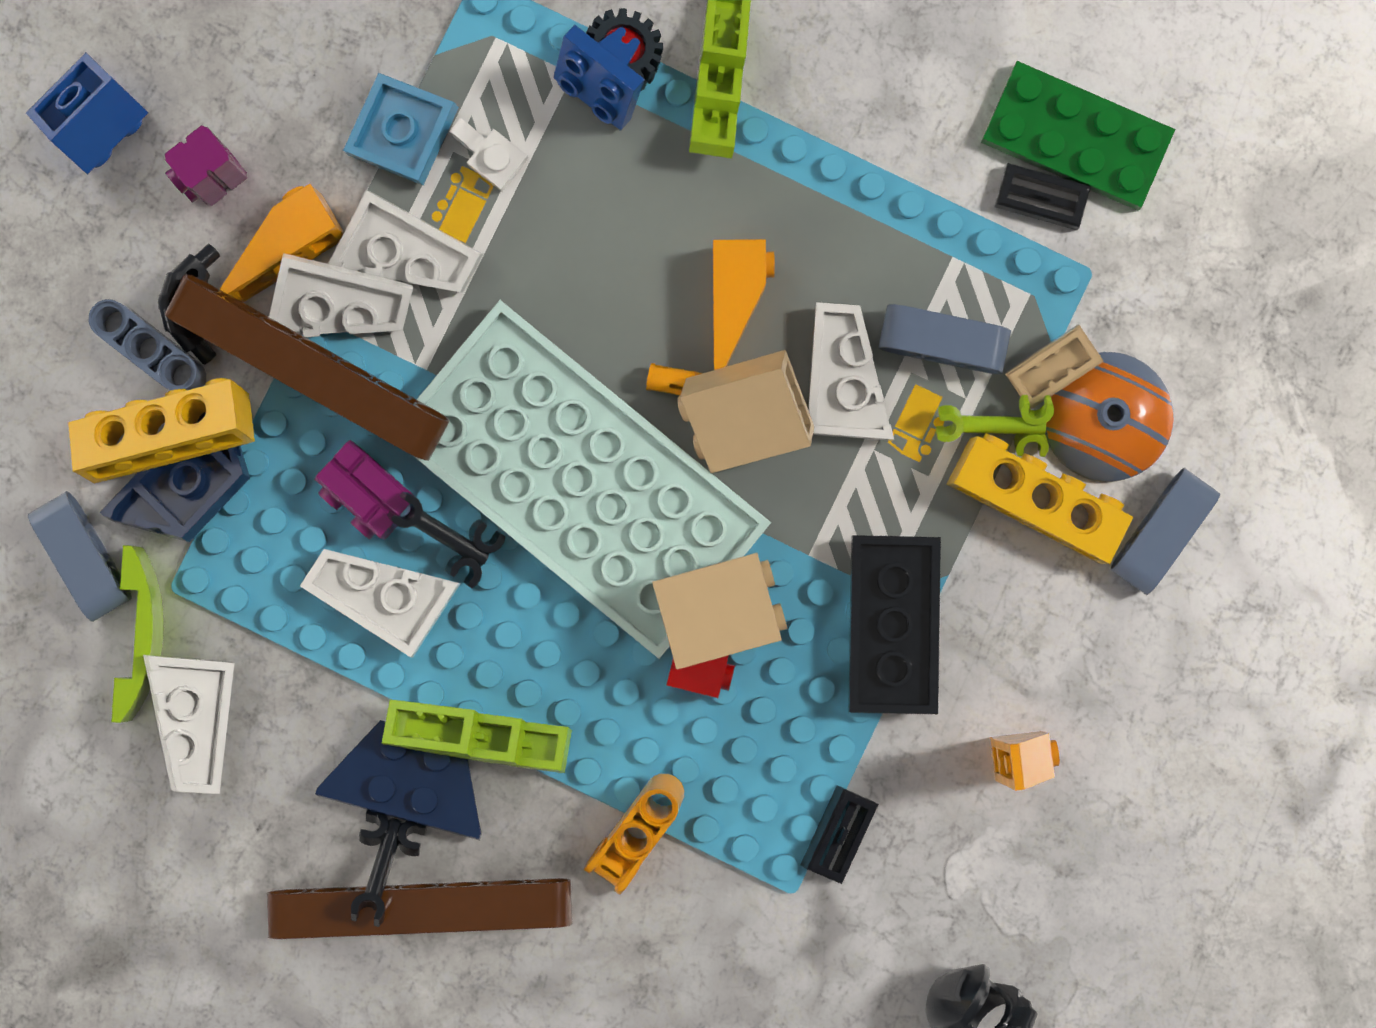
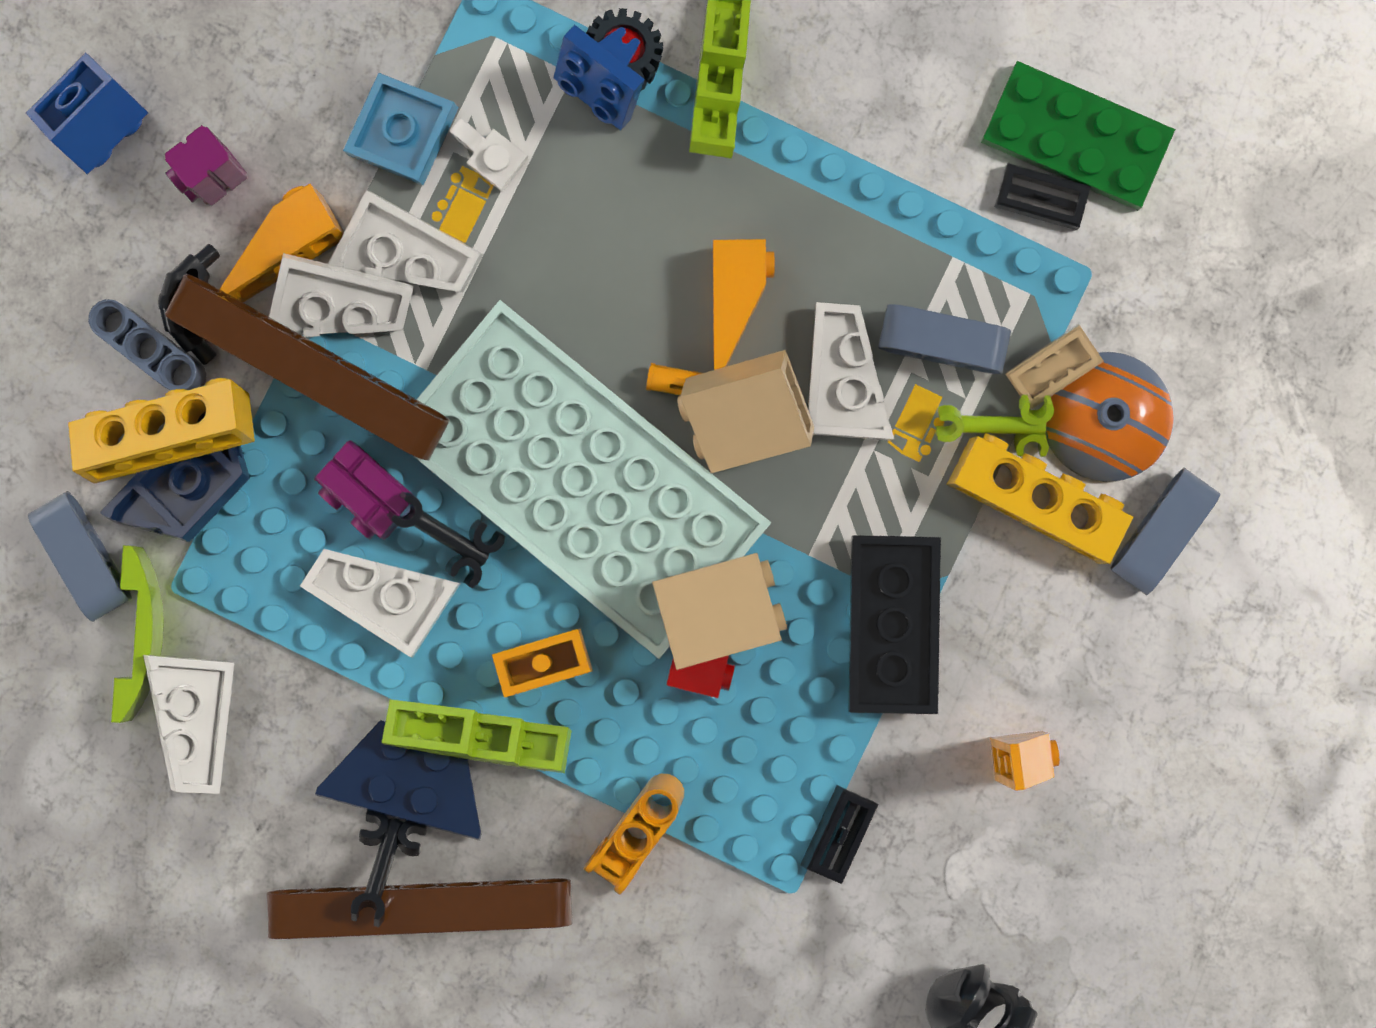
none -> light orange brick [491,629,593,698]

